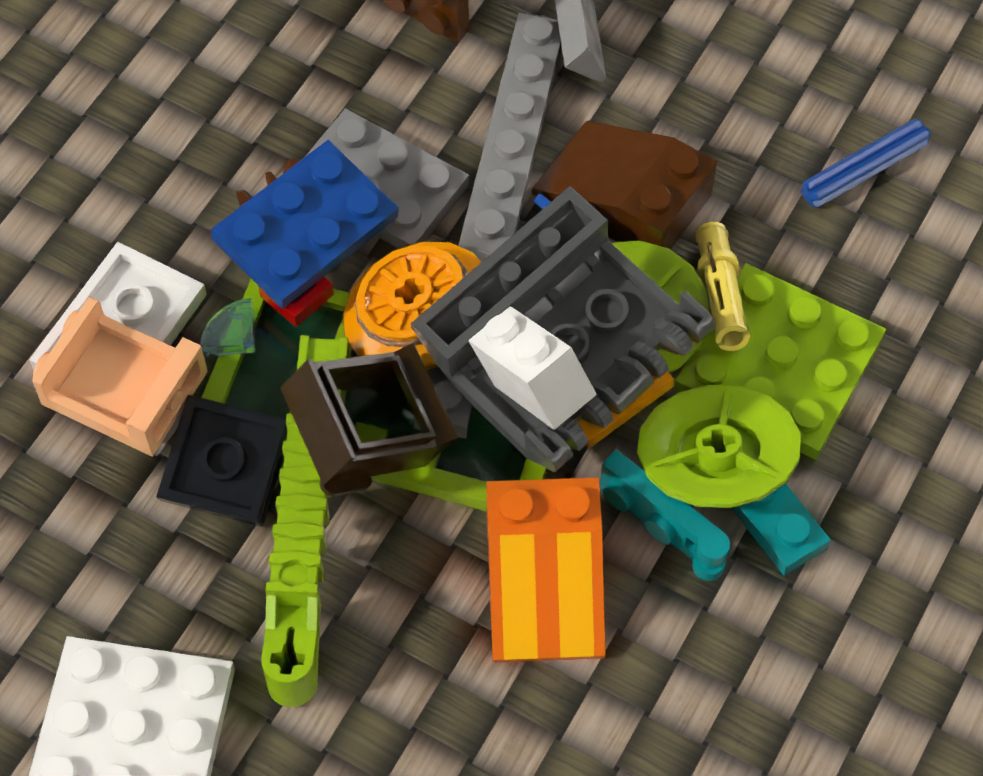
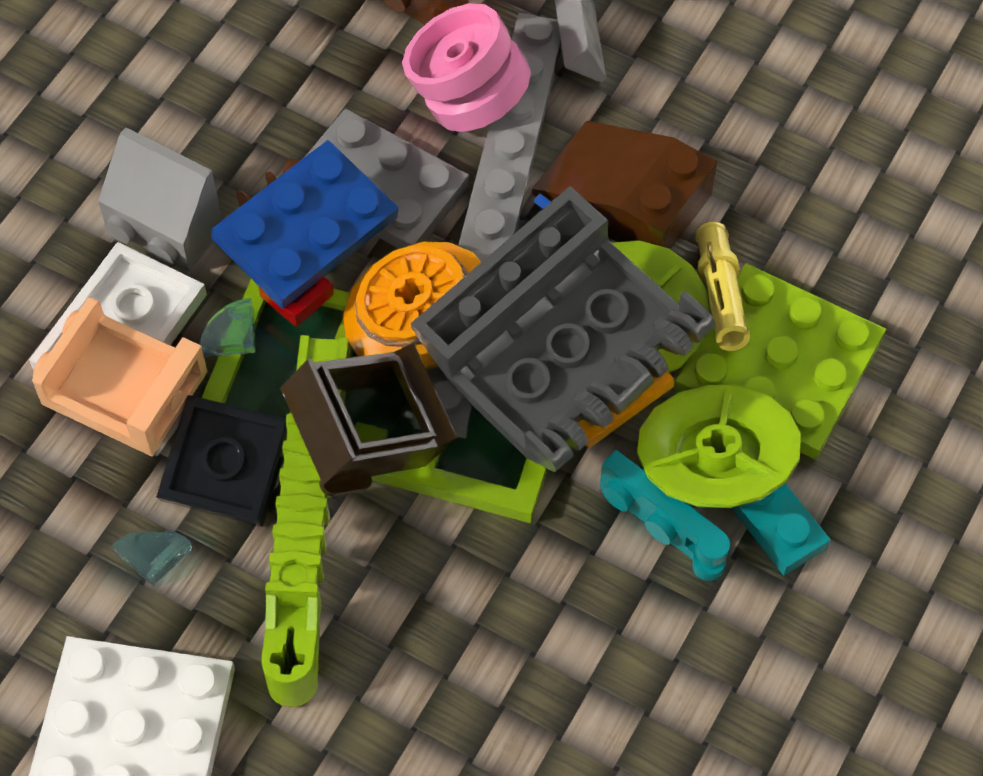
white brick [468,306,597,430] -> none
slope [486,477,606,663] -> none
blue axle [801,119,931,207] -> none
none -> light grey slope [98,127,222,272]
none -> clear light blue tile [112,530,193,586]
none -> bright pink wheel [402,3,531,132]

